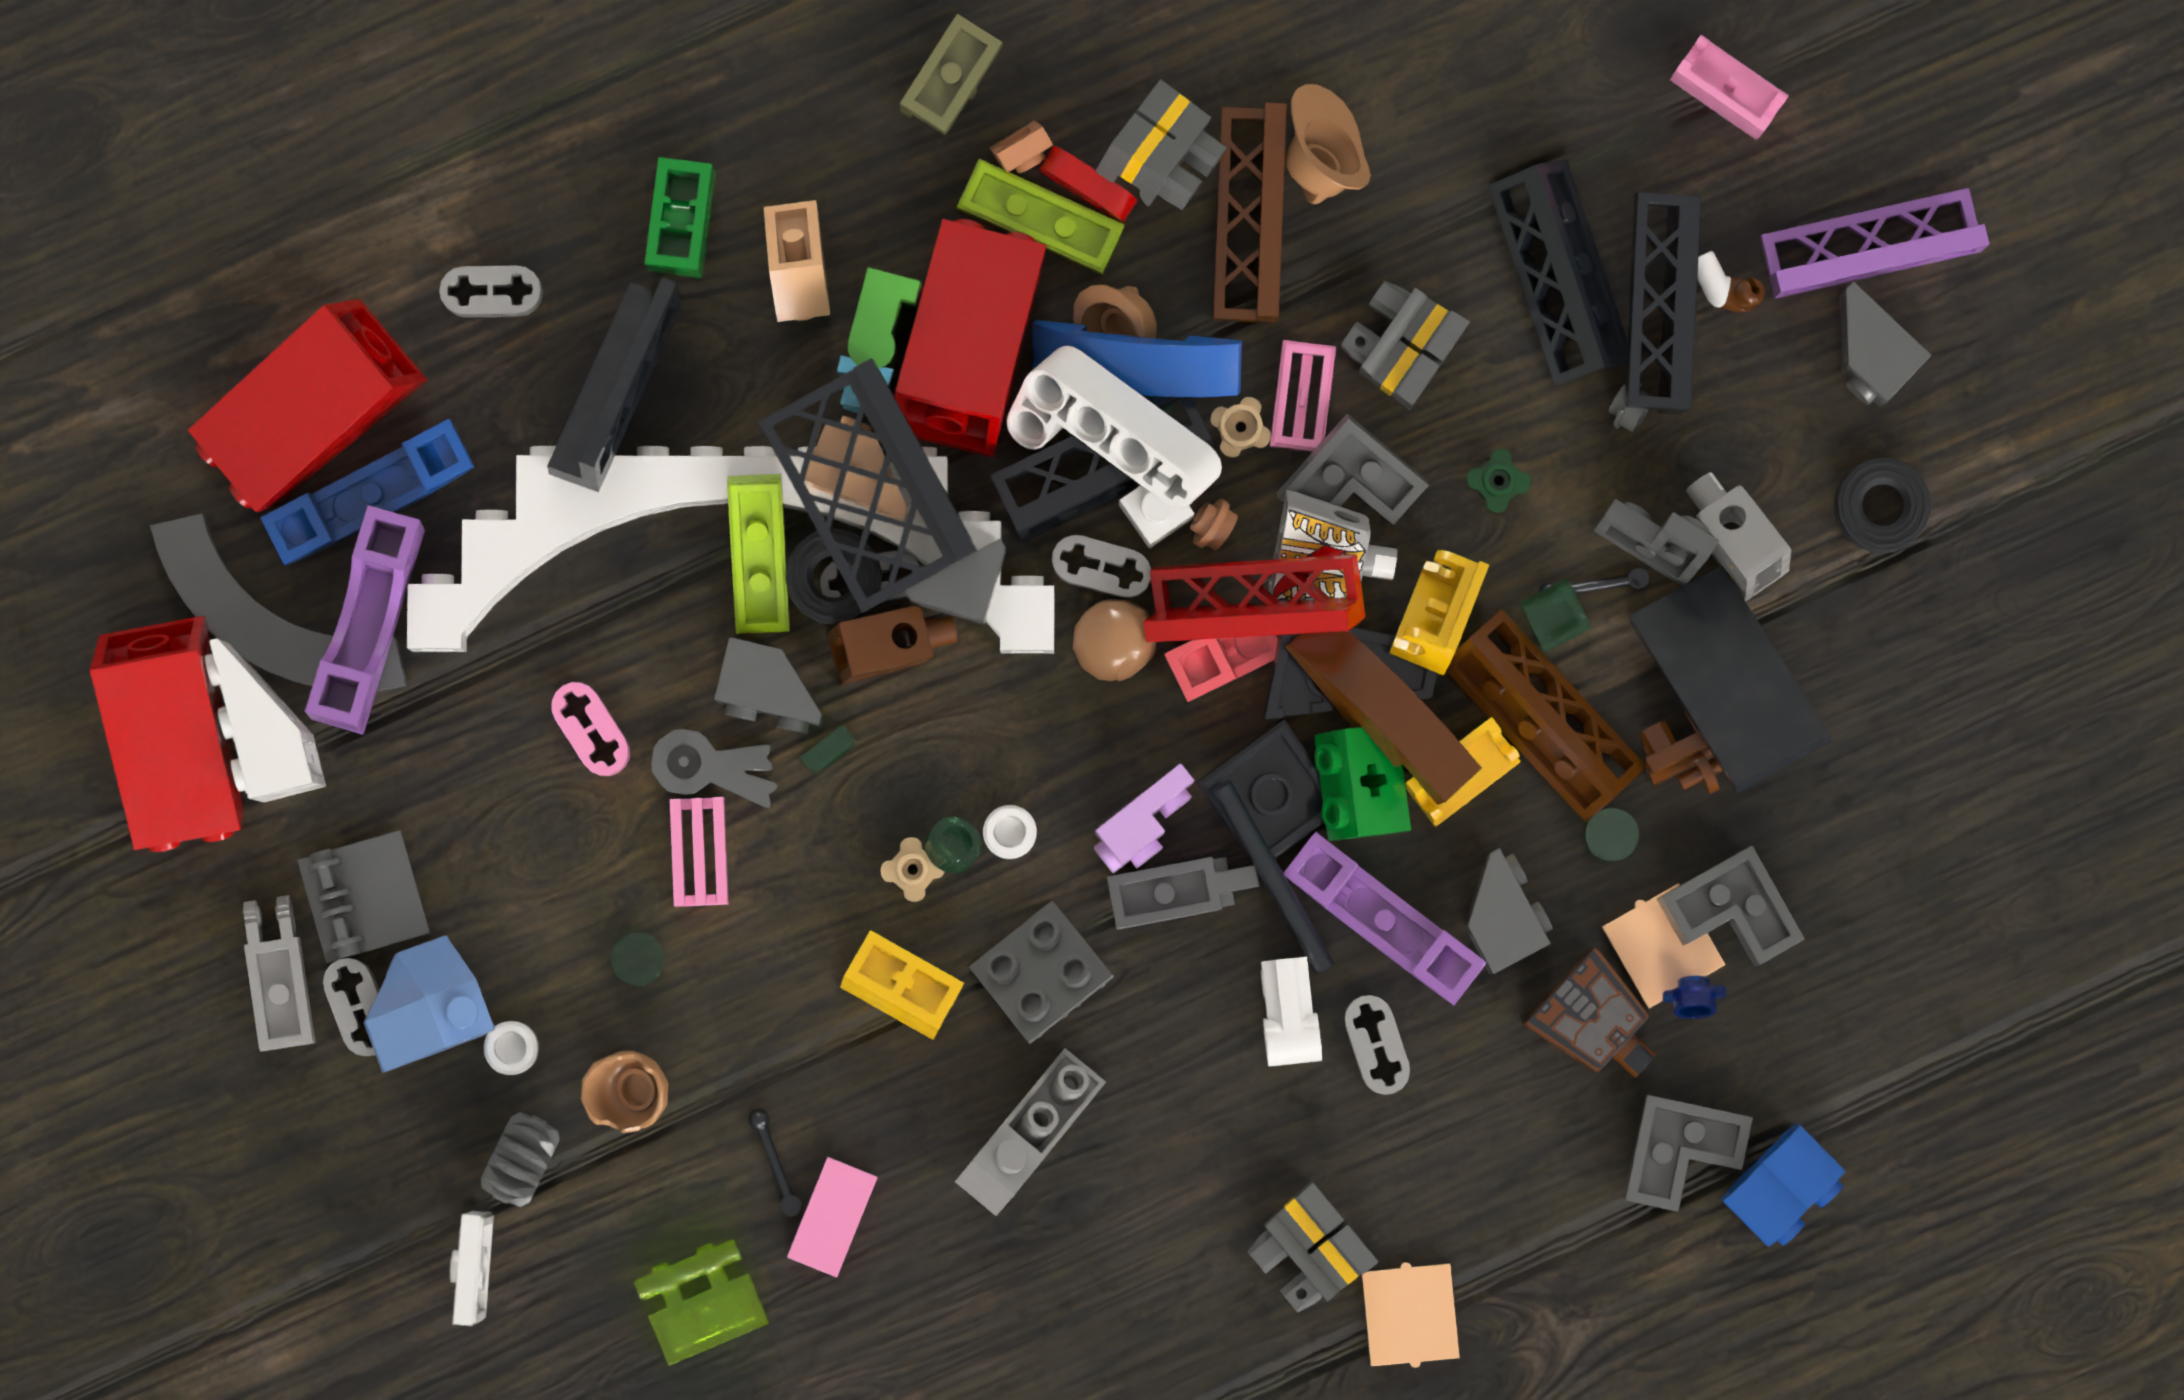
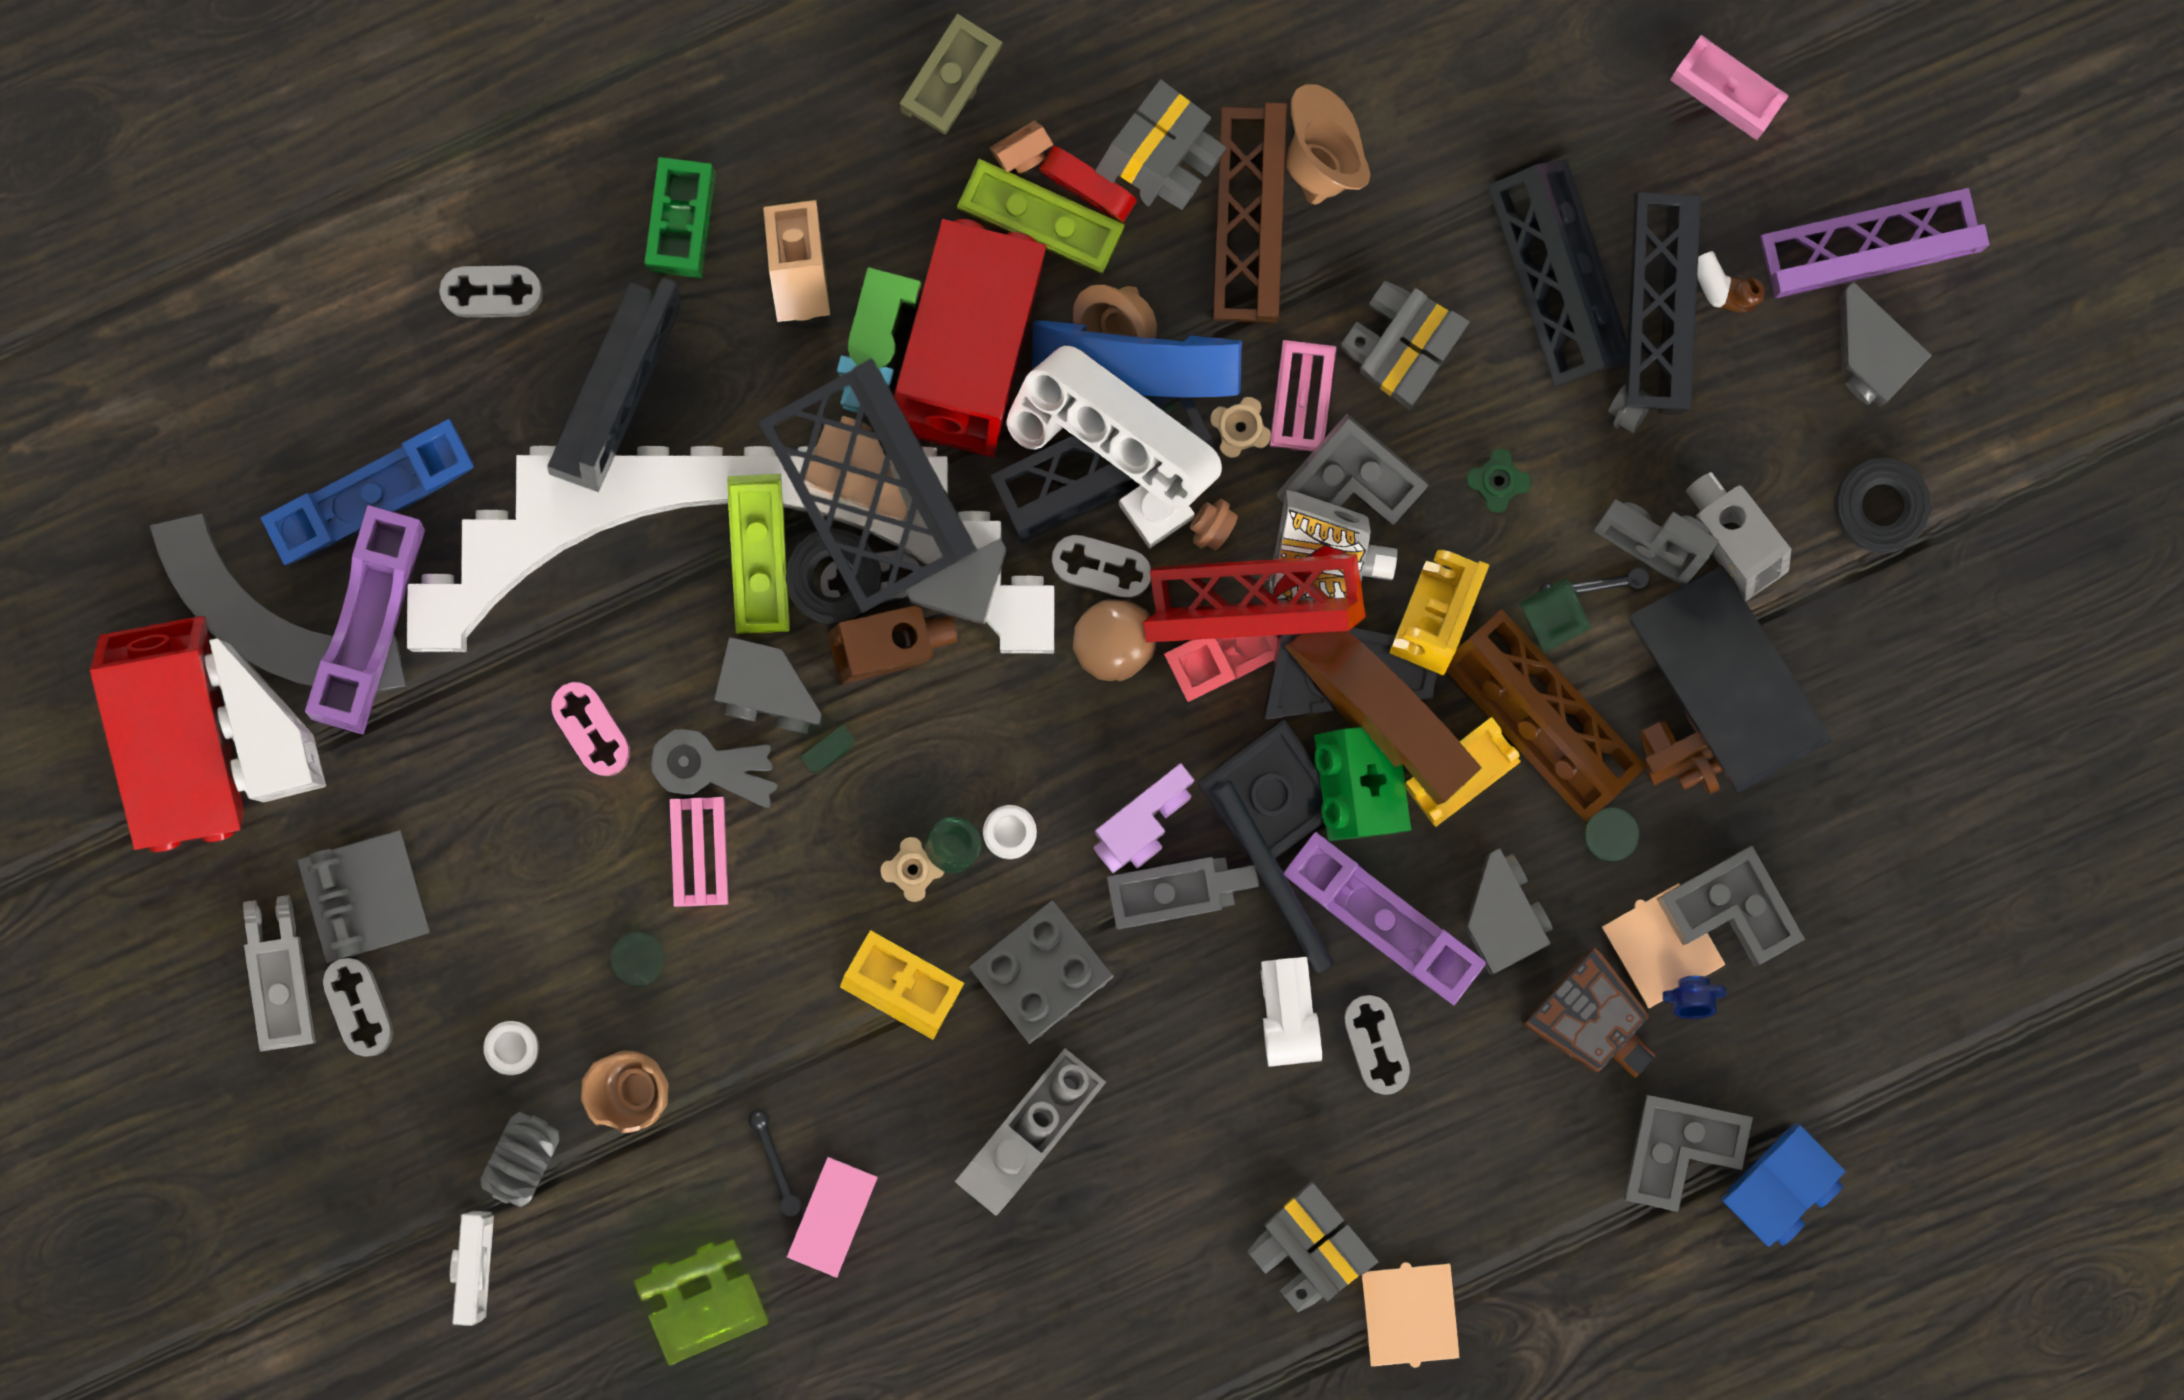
red slope [187,299,428,512] -> none
medium blue slope [364,935,495,1073] -> none

